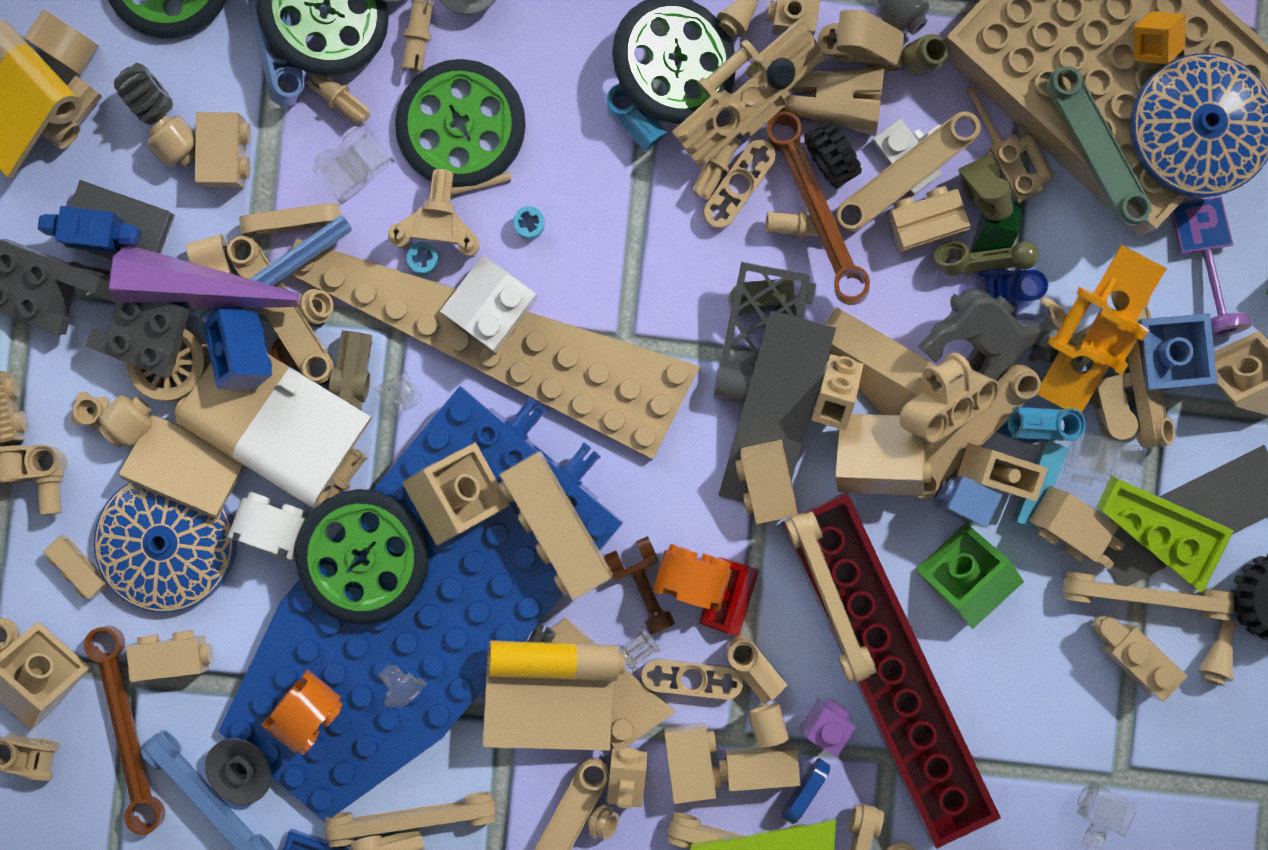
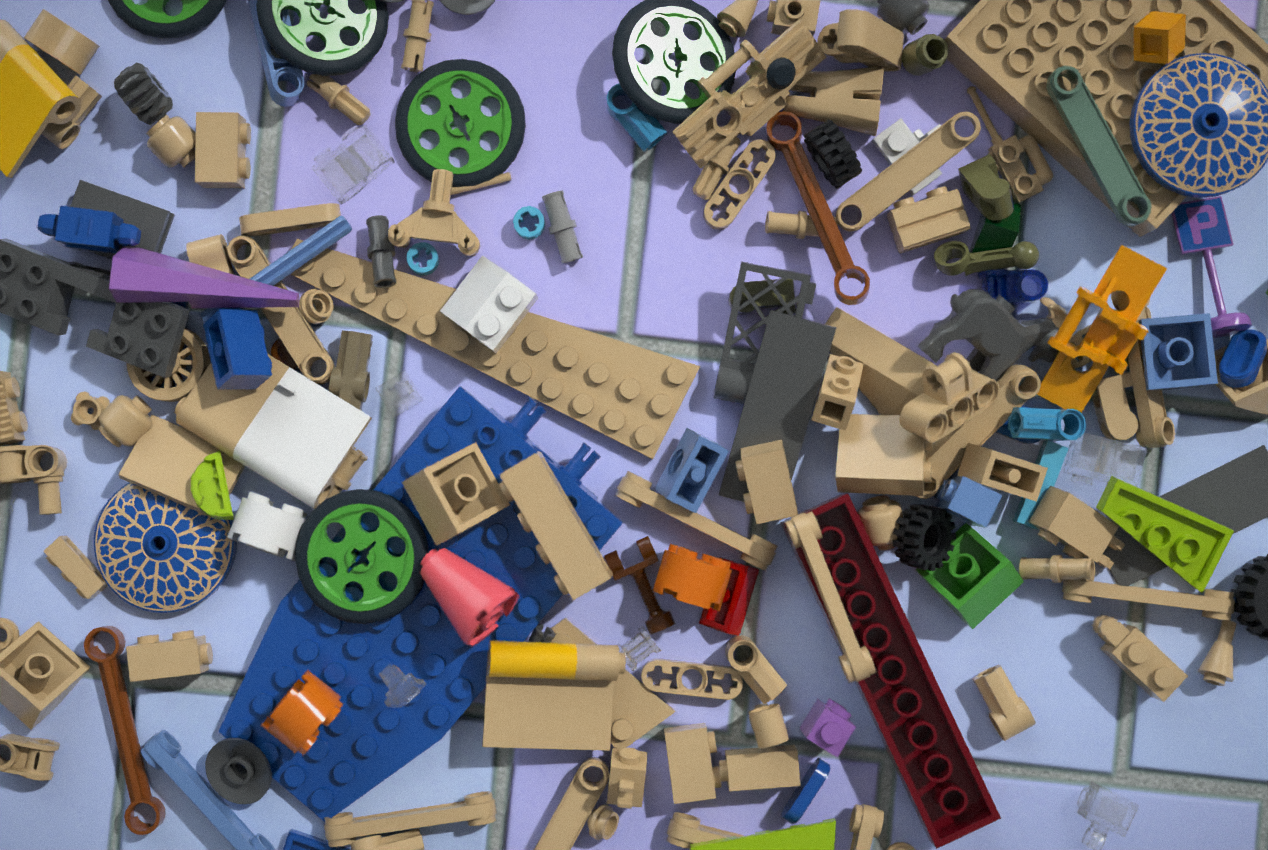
none -> lime tile [191,451,234,520]
none -> dark grey pin [366,215,397,288]
none -> coral cone [420,548,519,646]
none -> light grey pin [542,190,583,264]
none -> tan piece [615,471,778,571]
none -> medium blue brick [654,428,729,513]
none -> tan head [857,495,904,550]
none -> black tyre [892,504,956,571]
none -> tan piece [973,665,1036,741]
none -> tan pin [1019,555,1095,583]
none -> blue tile [1219,329,1267,388]

